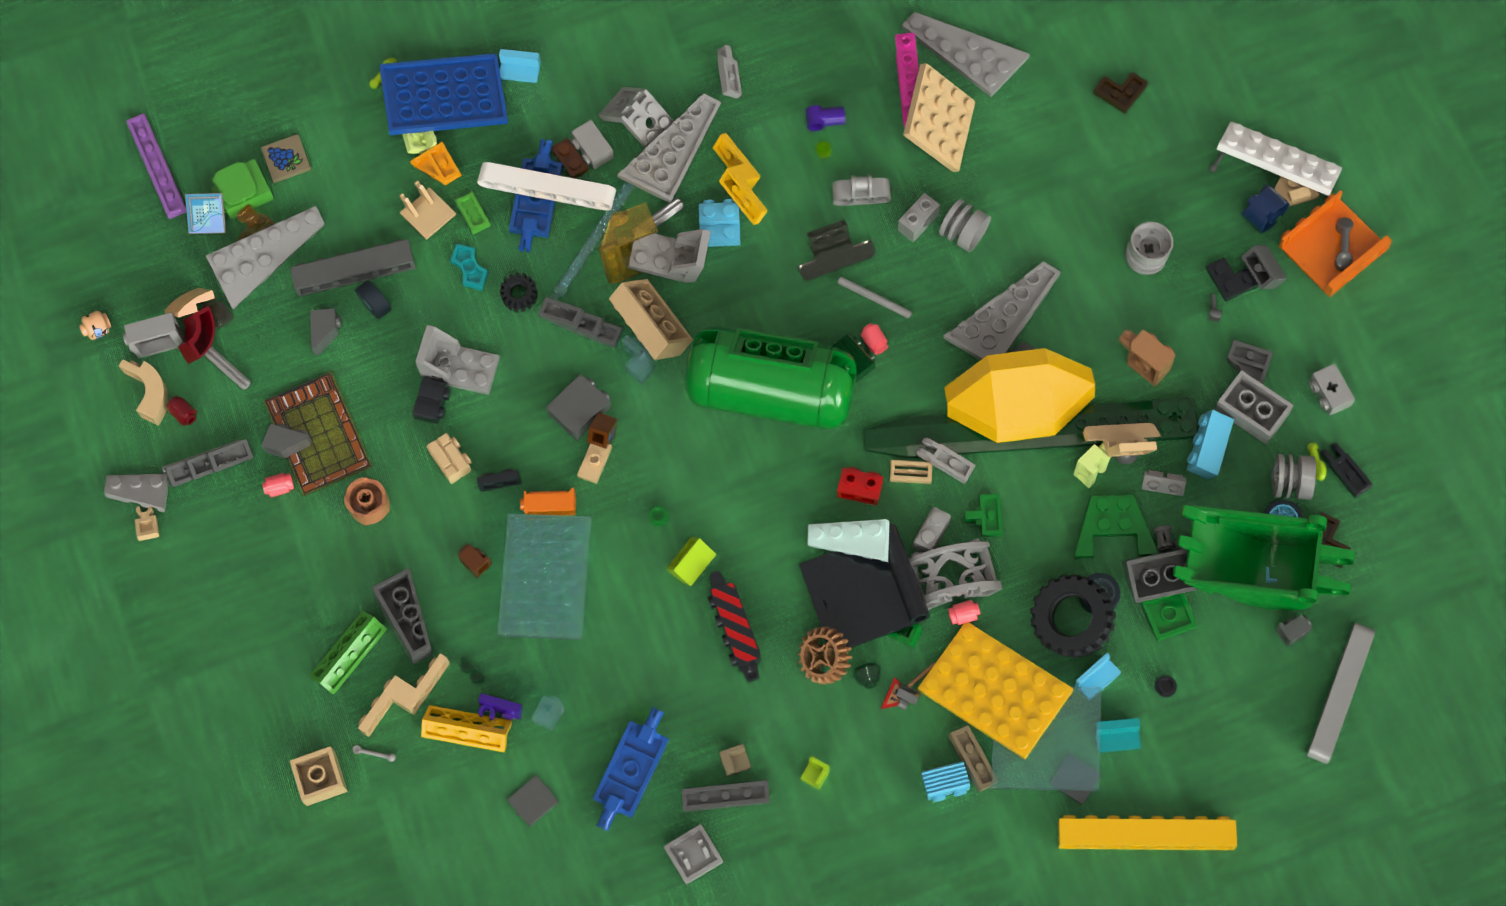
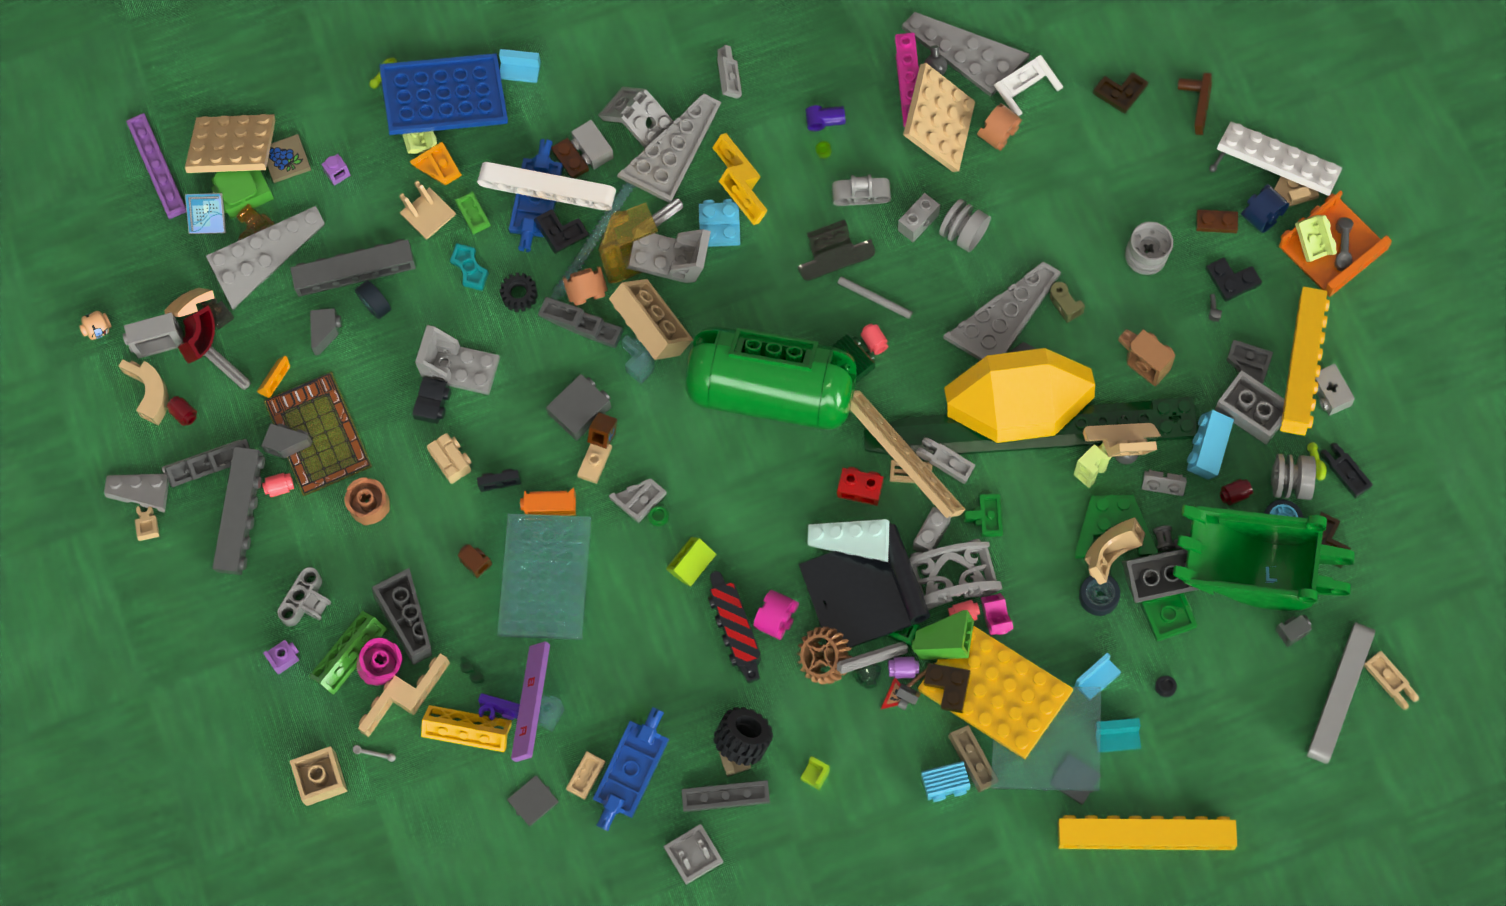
black tyre [1030,574,1116,658] -> none
dark grey brick [1241,245,1287,289] -> none
none -> tan plate [185,114,276,173]
none -> dark grey brick [212,447,265,575]
none -> light orange slope [257,356,290,398]
none -> medium lavender brick [263,640,299,675]
none -> light grey beam [277,567,331,627]
none -> medium lavender brick [321,154,351,186]
none -> dark pink brick [356,638,402,686]
none -> medium lavender tile [511,641,550,762]
none -> black plate [534,209,589,254]
none -> nougat brick [562,266,608,306]
none -> tan plate [566,751,606,800]
none -> light grey wing [609,478,667,523]
none -> black tyre [713,707,773,766]
none -> dark pink brick [754,590,799,640]
none -> light grey axle [836,642,908,674]
none -> tan plate [850,390,966,518]
none -> medium lavender brick [888,657,919,679]
none -> bright green slope [912,610,974,660]
none -> dark grey piece [924,45,947,76]
none -> dark brown plate [924,663,971,713]
none -> nougat brick [977,103,1022,151]
none -> dark pink brick [981,593,1013,636]
none -> white plate [994,55,1063,116]
none -> olive leg [1050,282,1085,323]
none -> tan arch [1085,518,1145,585]
none -> reddish brown piece [1178,73,1212,135]
none -> reddish brown plate [1196,210,1238,233]
none -> dark red brick [1220,479,1253,506]
none -> yellow brick [1280,287,1330,436]
none -> yellowish green bracket [1295,215,1337,262]
none -> tan hinge [1364,651,1419,710]

